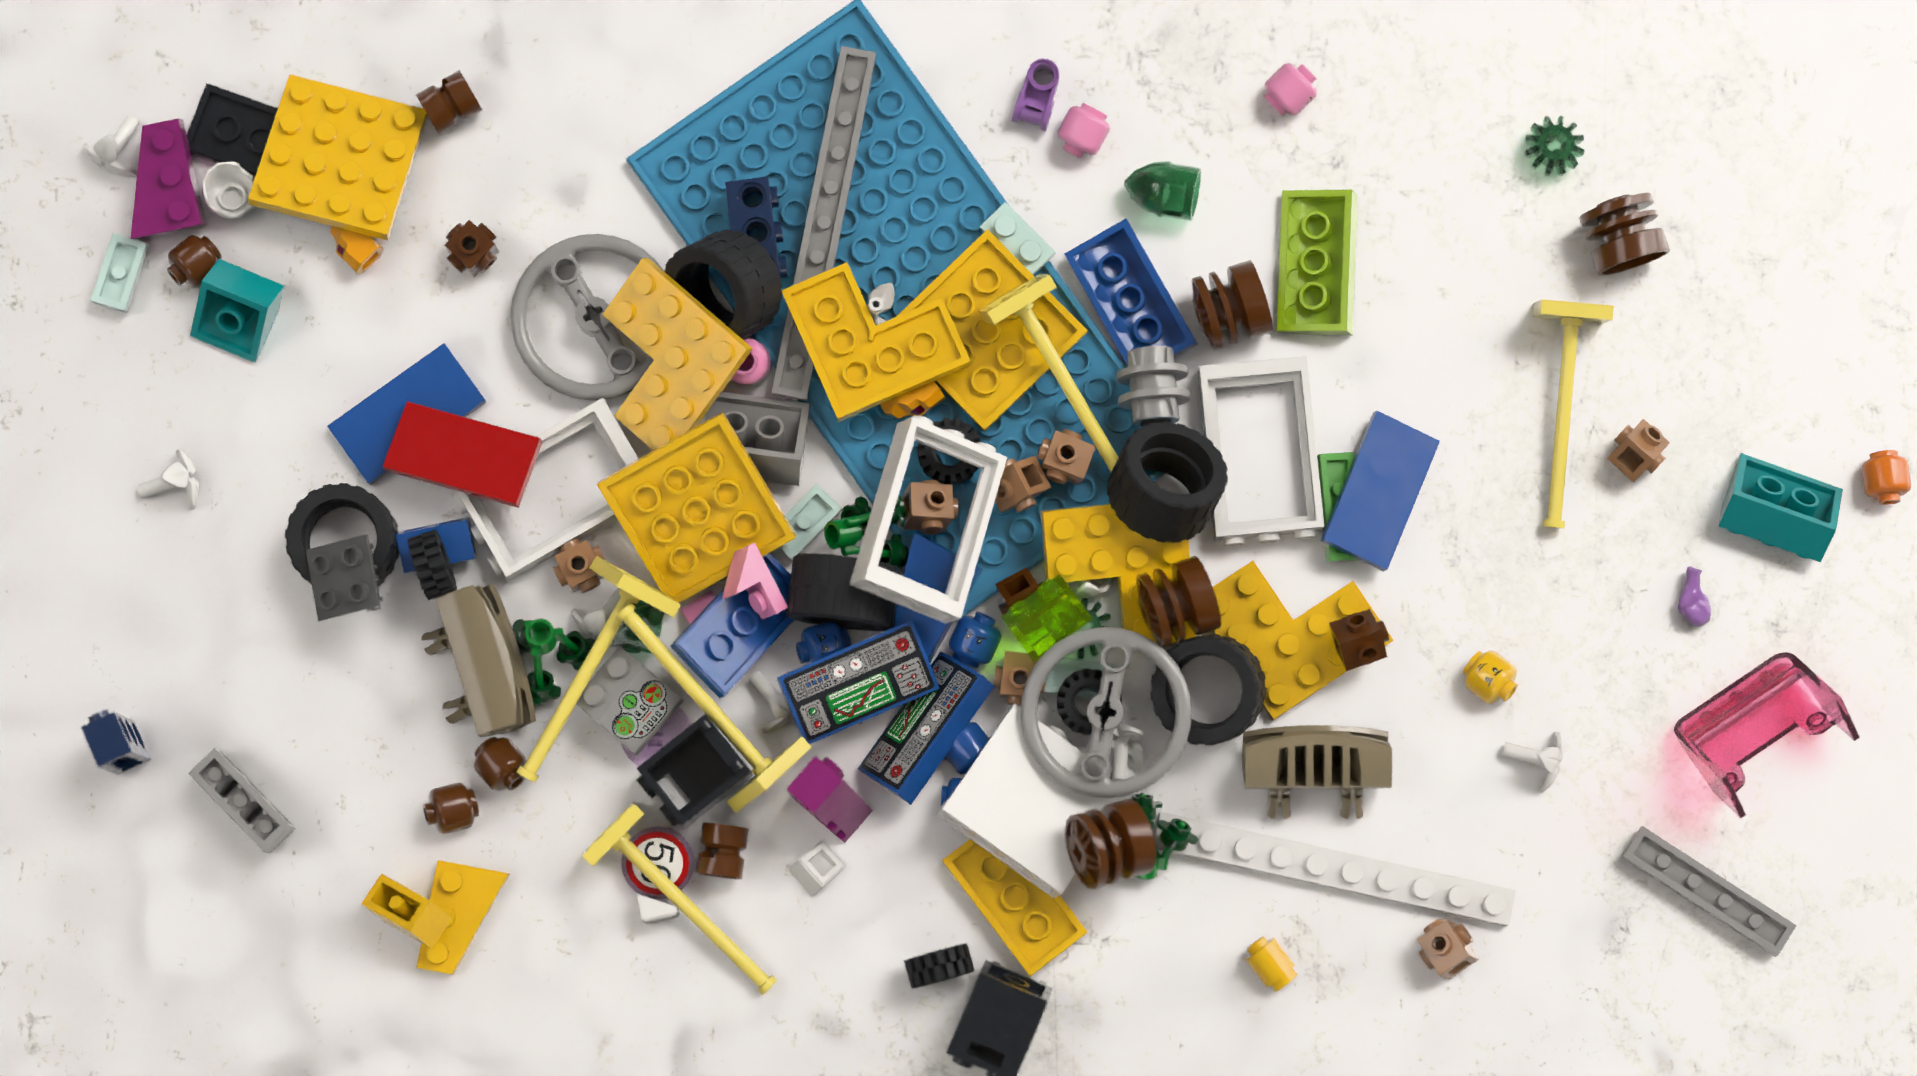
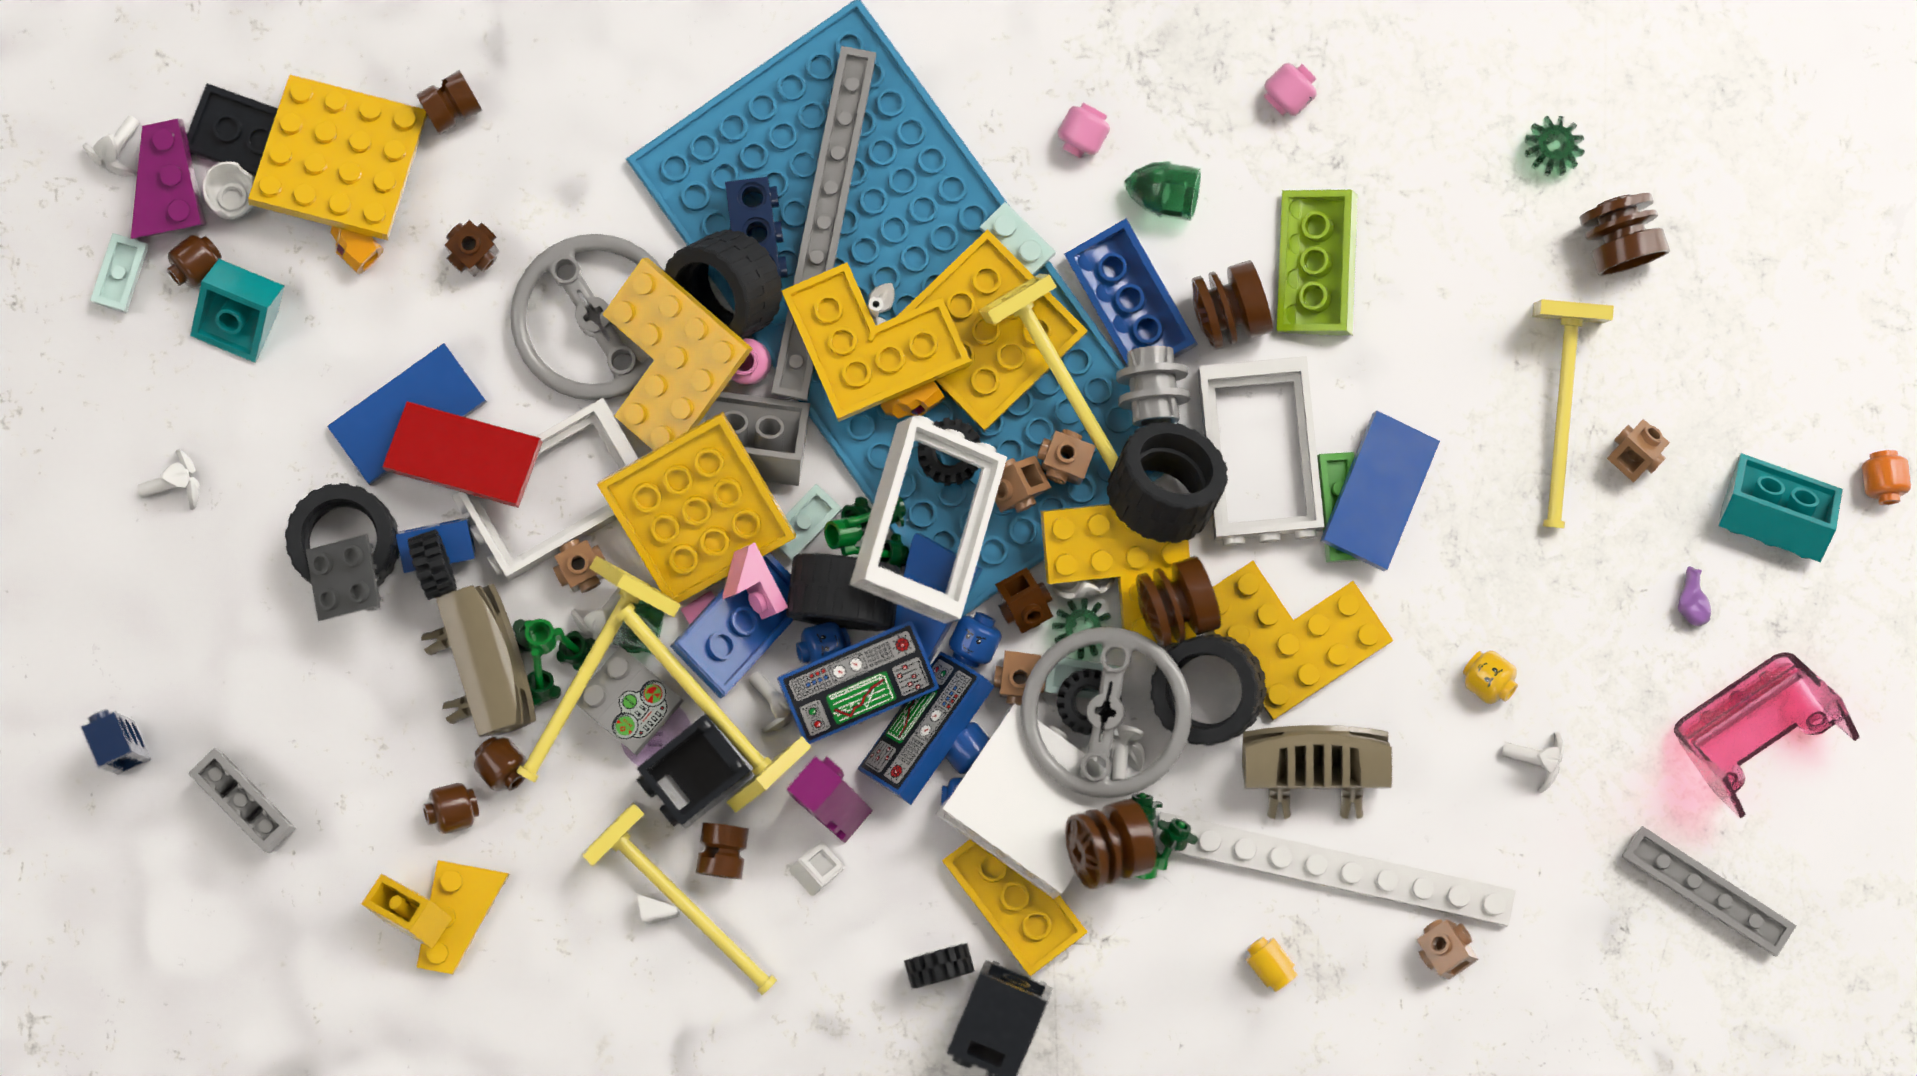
piece [621,826,694,899] -> none
medium nougat brick [901,480,958,535] -> none
clear neon green brick [1001,574,1093,662] -> none
medium lavender piece [1012,58,1059,131] -> none
reddish brown brick [1329,609,1389,671] -> none

